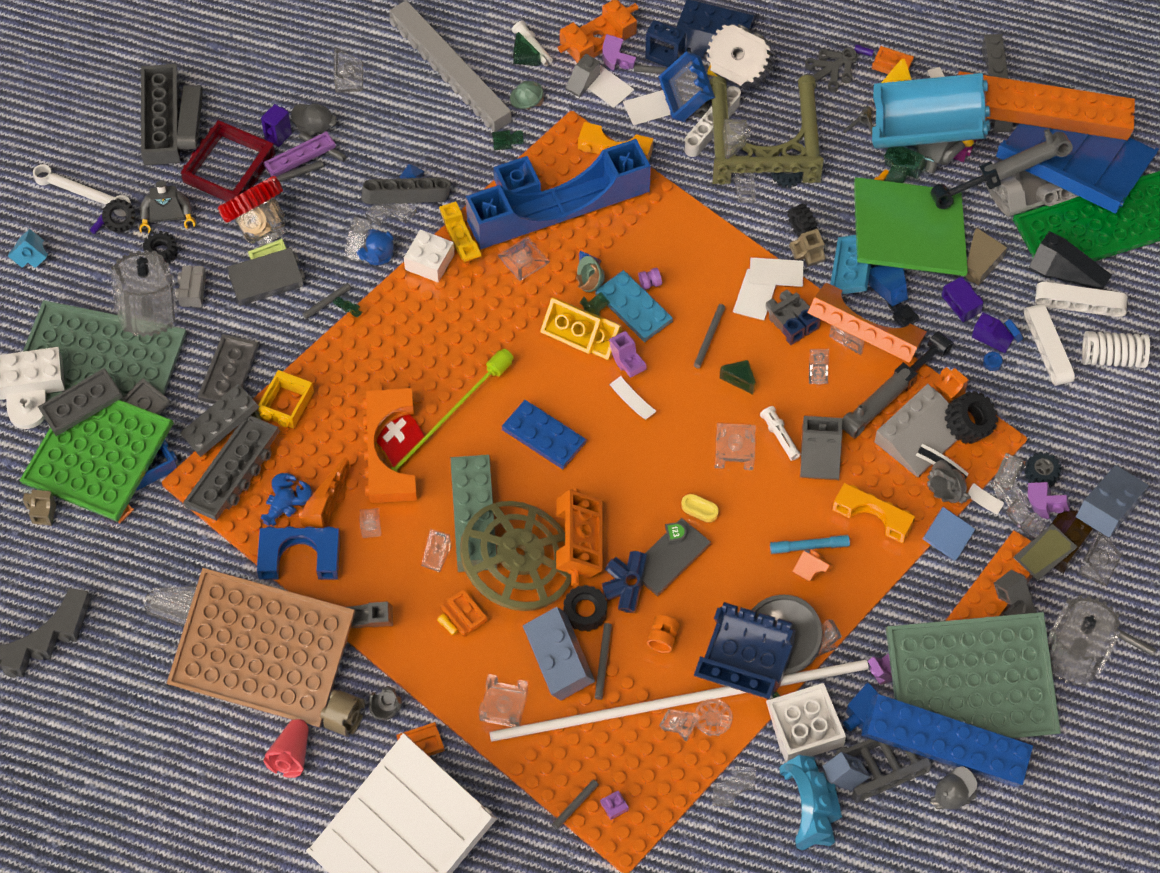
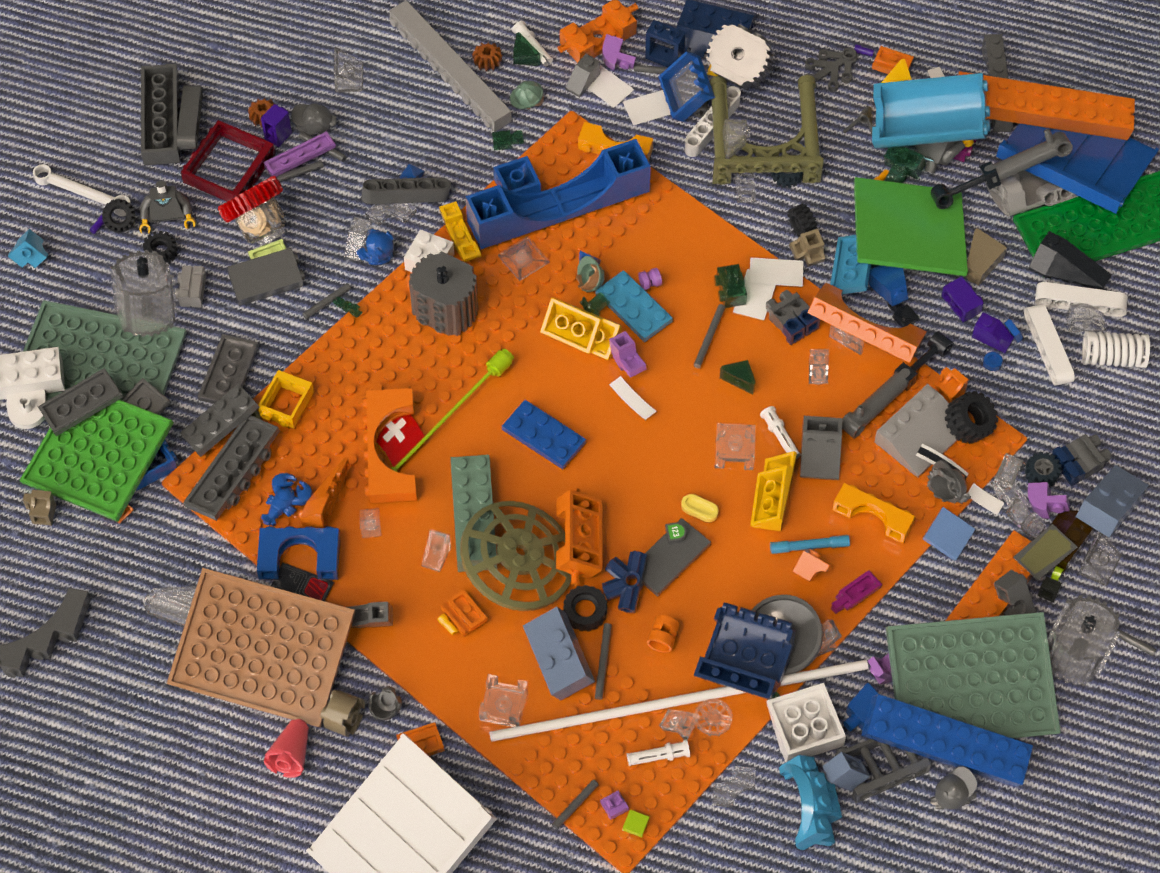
none -> dark orange gear [248,97,274,128]
none -> black sticker [271,563,334,601]
none -> dark grey piece [409,251,478,336]
none -> dark orange gear [472,41,502,72]
none -> lime tile [622,810,649,838]
none -> white pin [627,739,690,766]
none -> clear green brick [714,264,747,308]
none -> yellow slope [750,451,797,531]
none -> magenta hinge [831,570,882,614]
none -> pearl dark grey piece [1037,566,1063,603]
none -> dark grey hips [1051,434,1112,487]
none -> clear slope [1066,304,1106,332]

